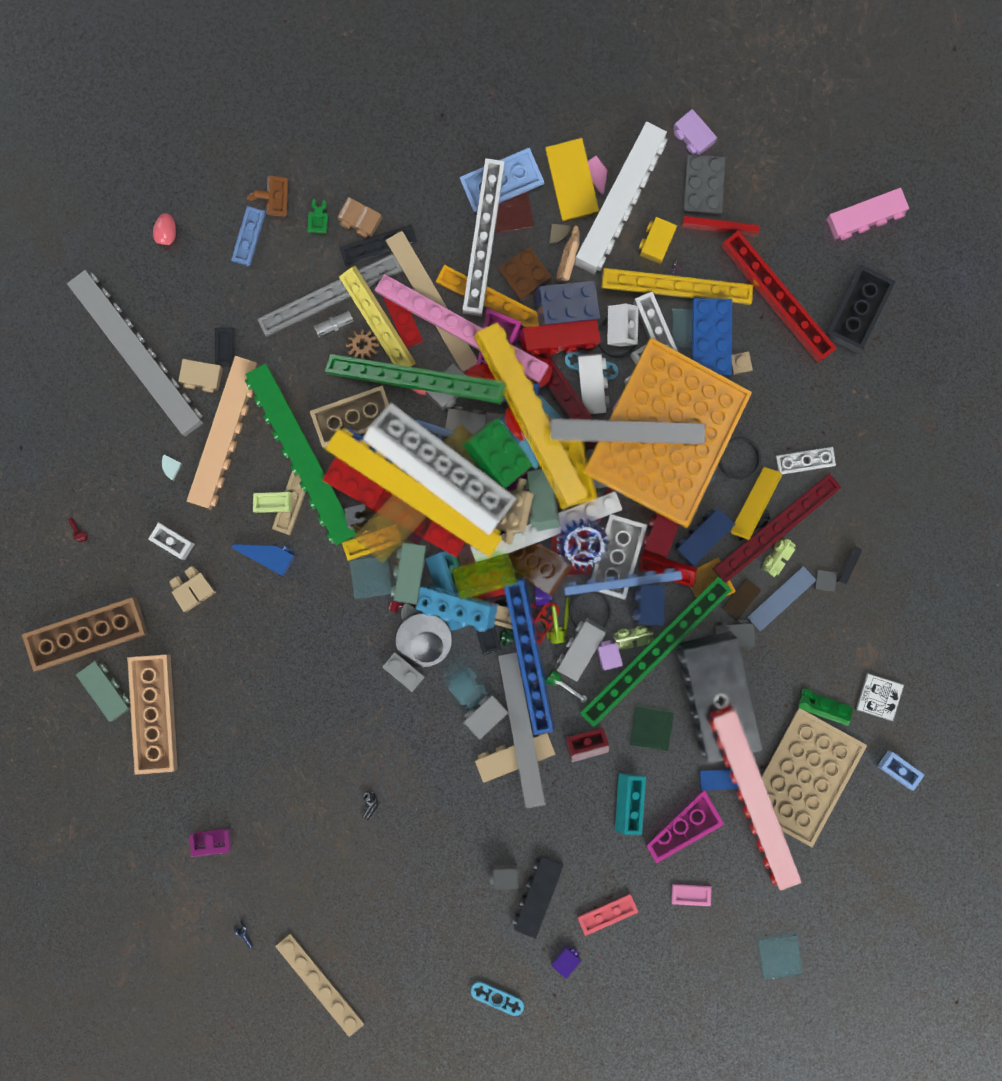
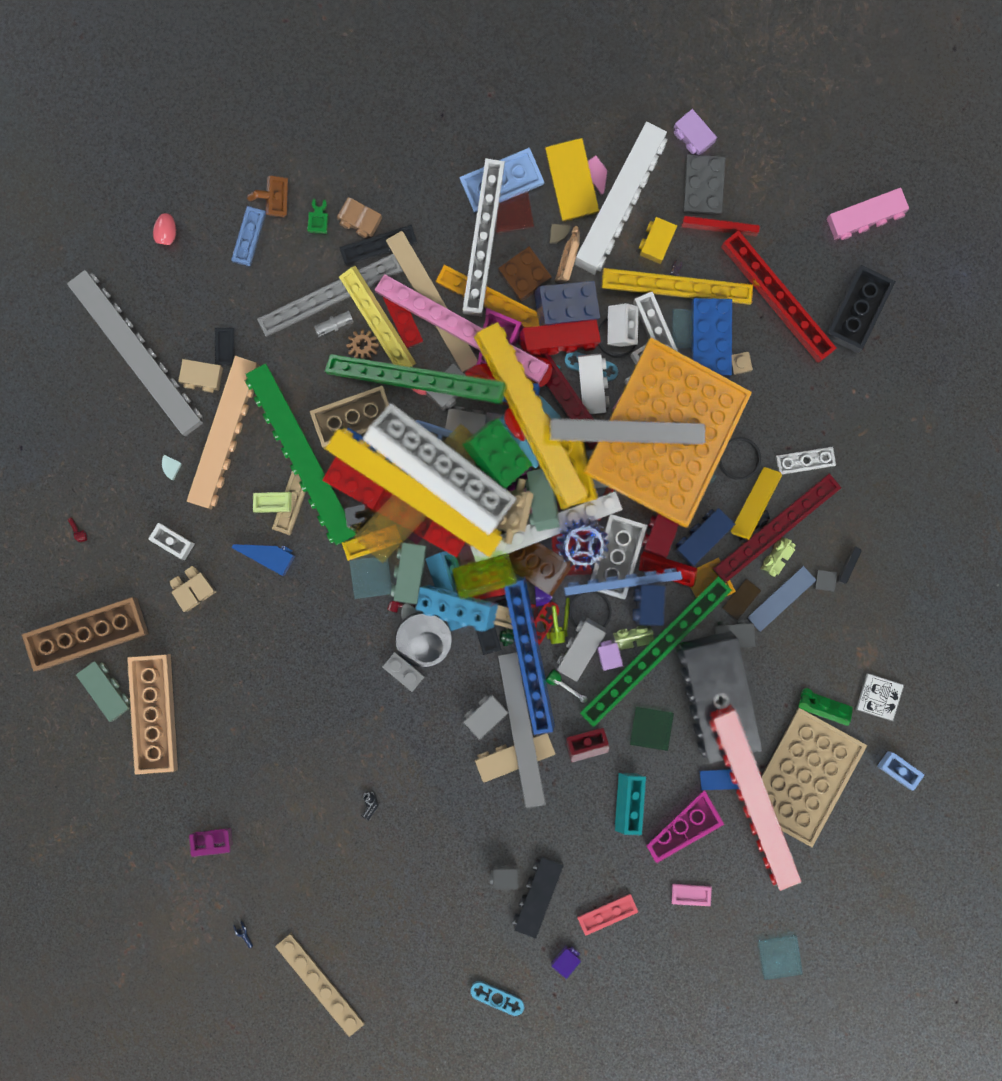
clear light blue brick [444,667,487,712] -> none

